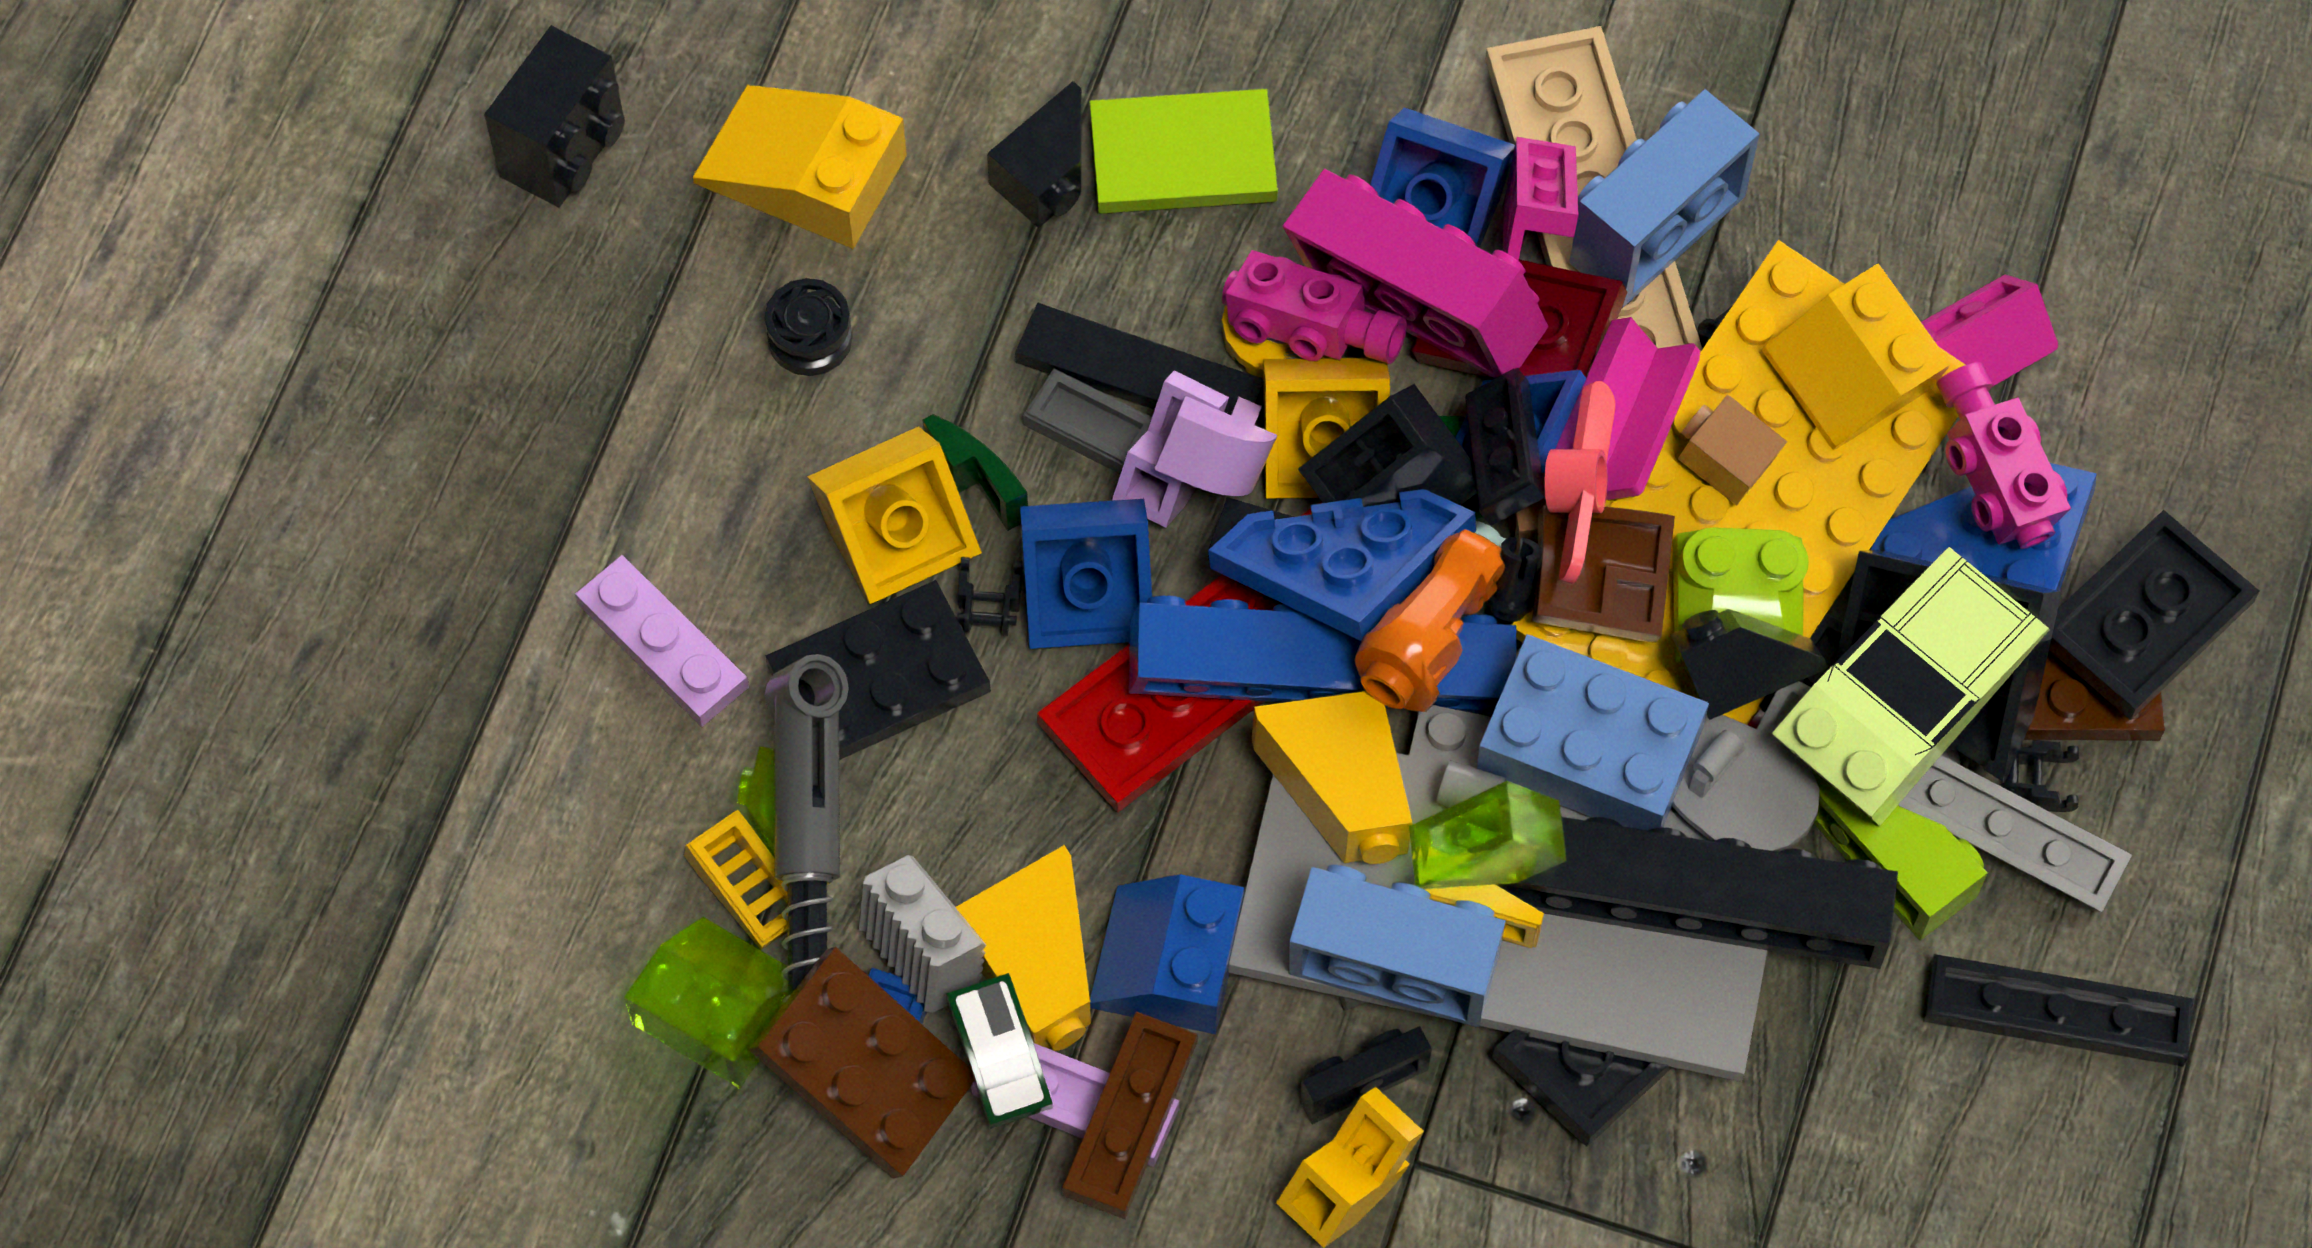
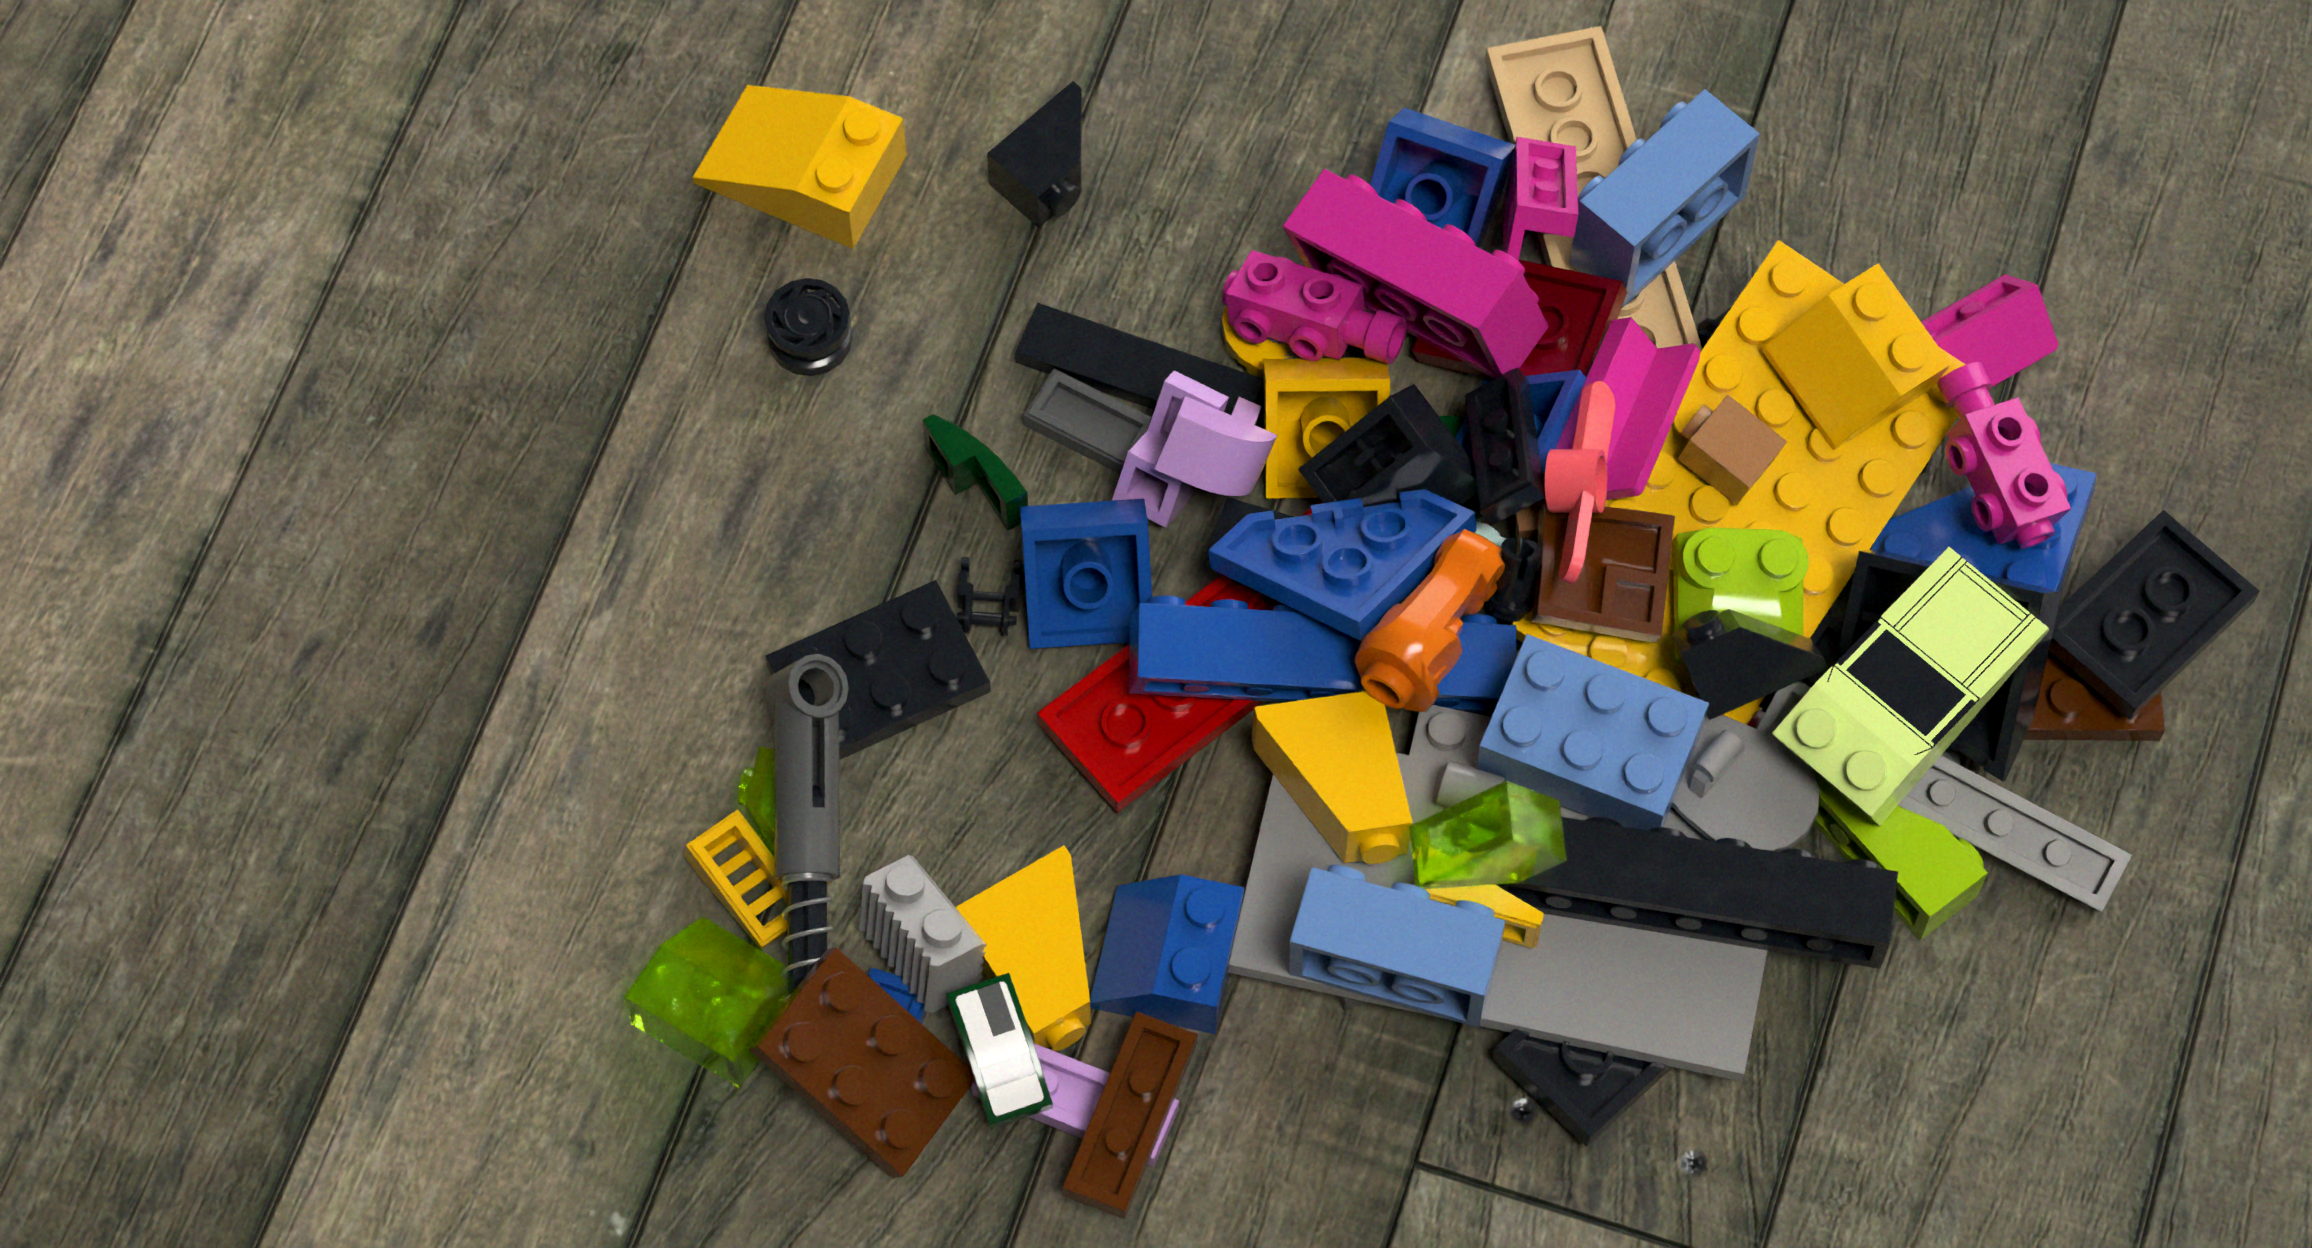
black brick [484,25,625,208] -> none
lavender plate [575,555,749,727] -> none
yellow slope [807,426,982,604] -> none
lime tile [1090,89,1278,214] -> none
yellow brick [1276,1087,1424,1248] -> none
black plate [1300,1026,1432,1124] -> none
black tile [1924,954,2194,1067] -> none
black piece [1999,740,2079,812] -> none

